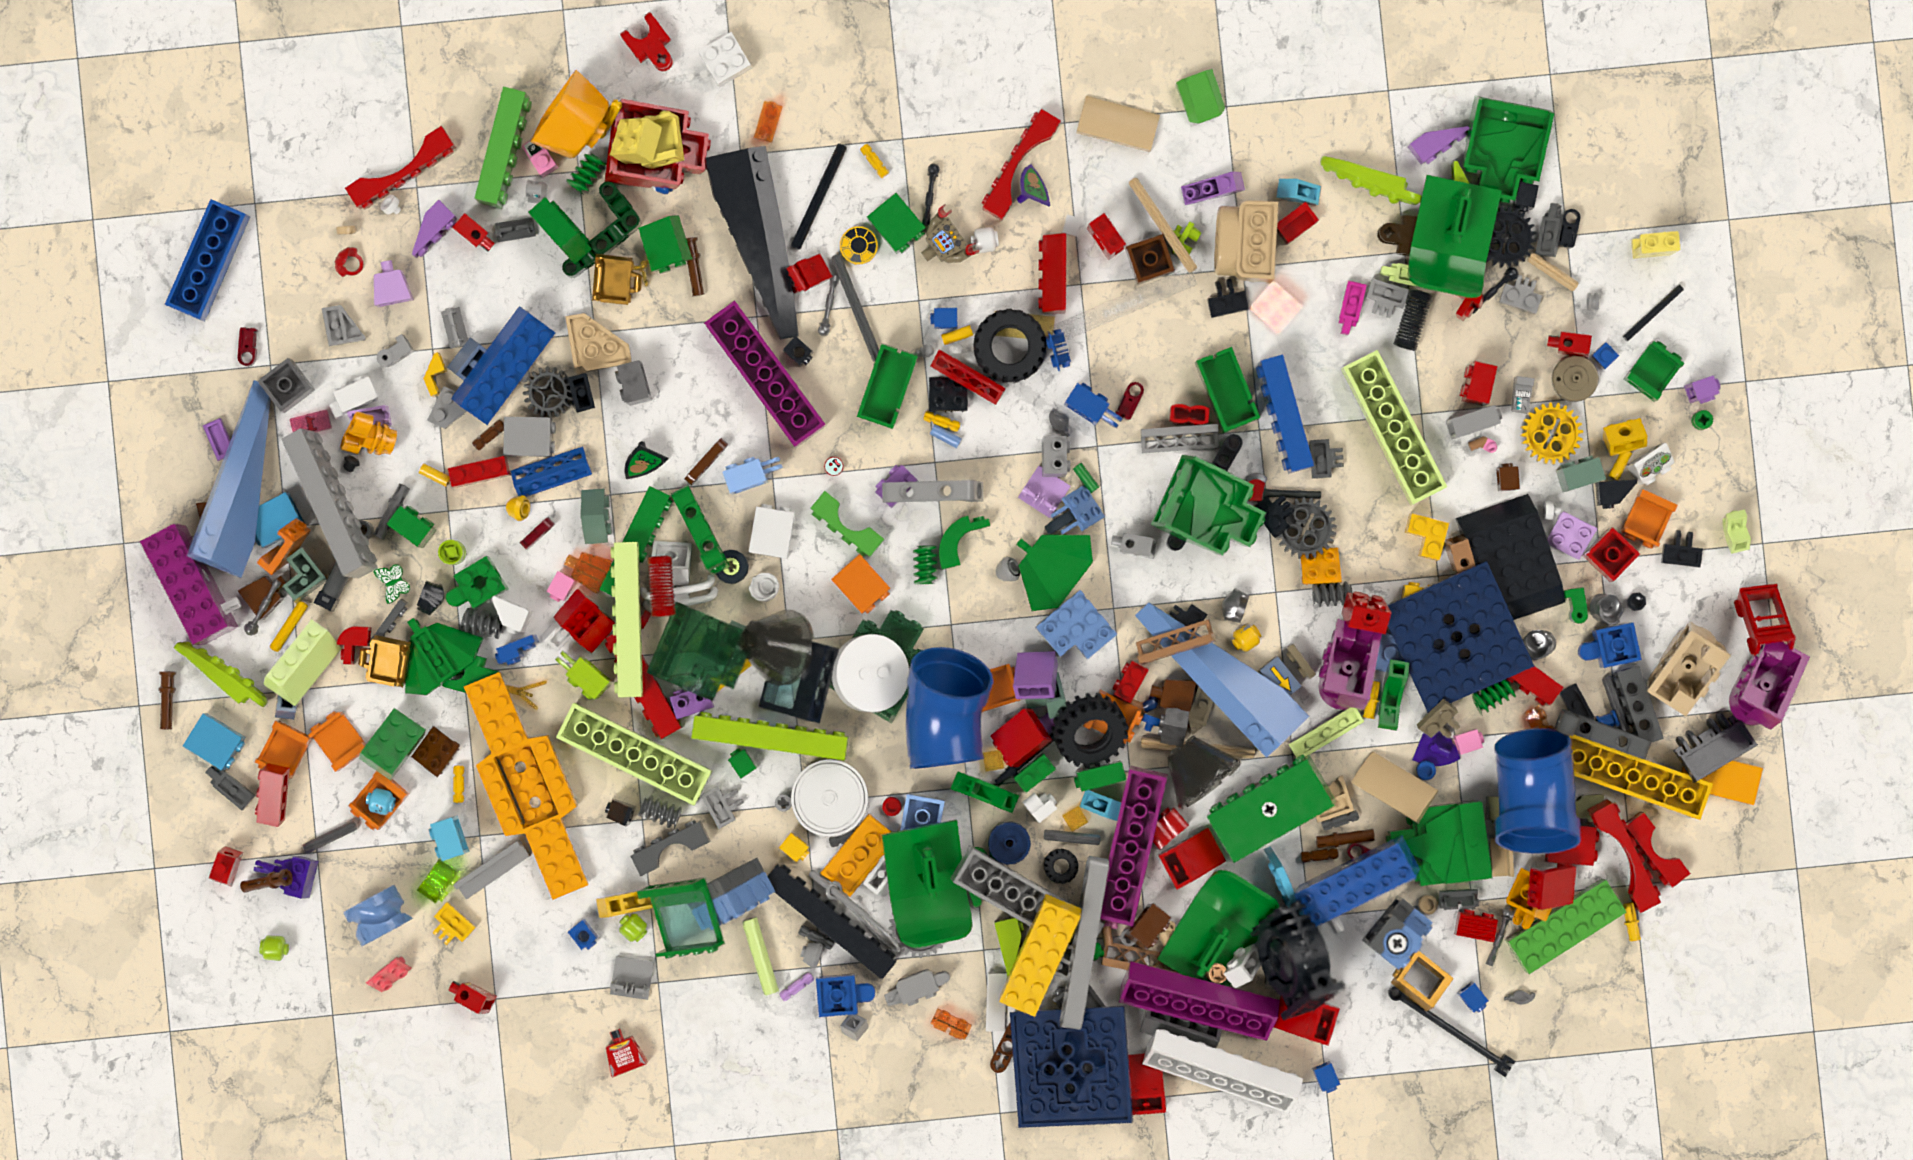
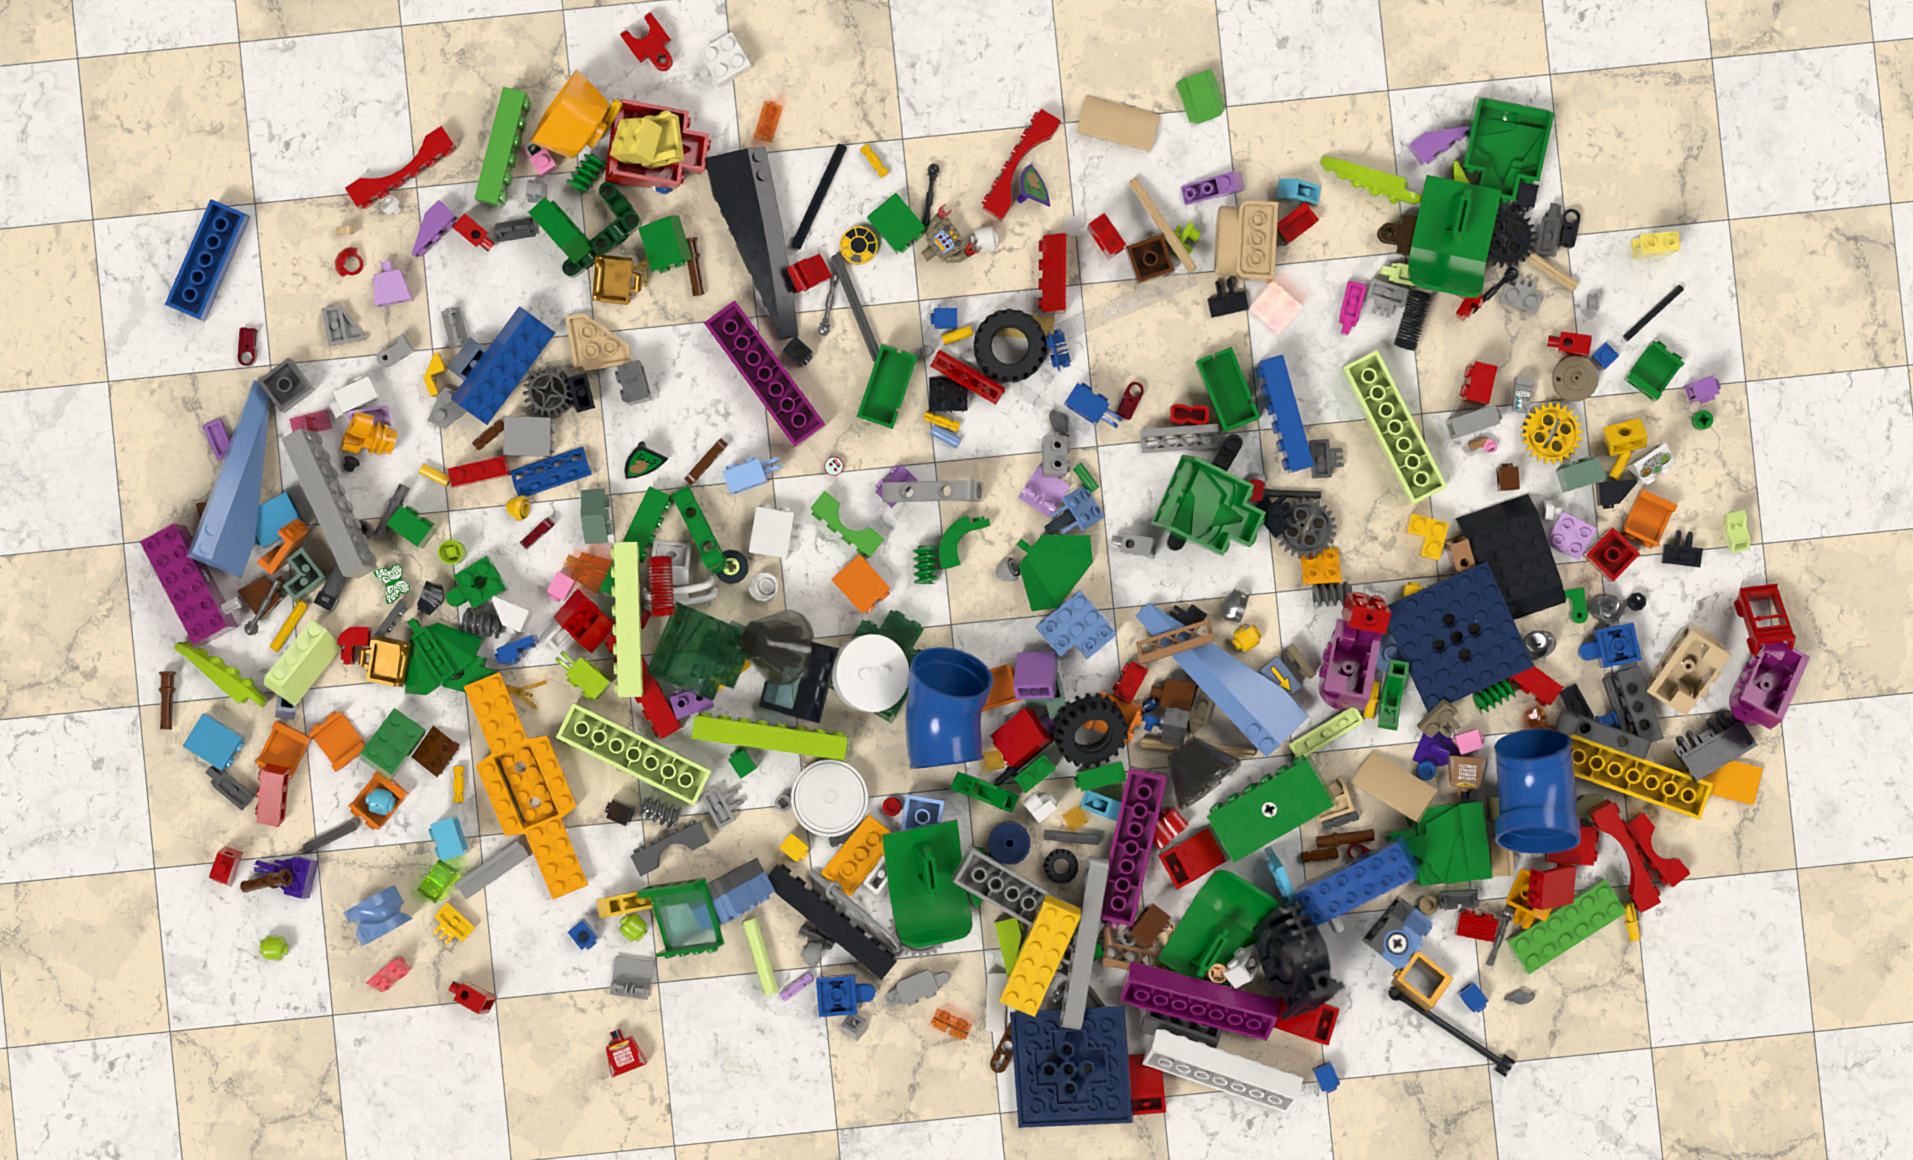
none -> medium nougat torso [1447,755,1487,799]

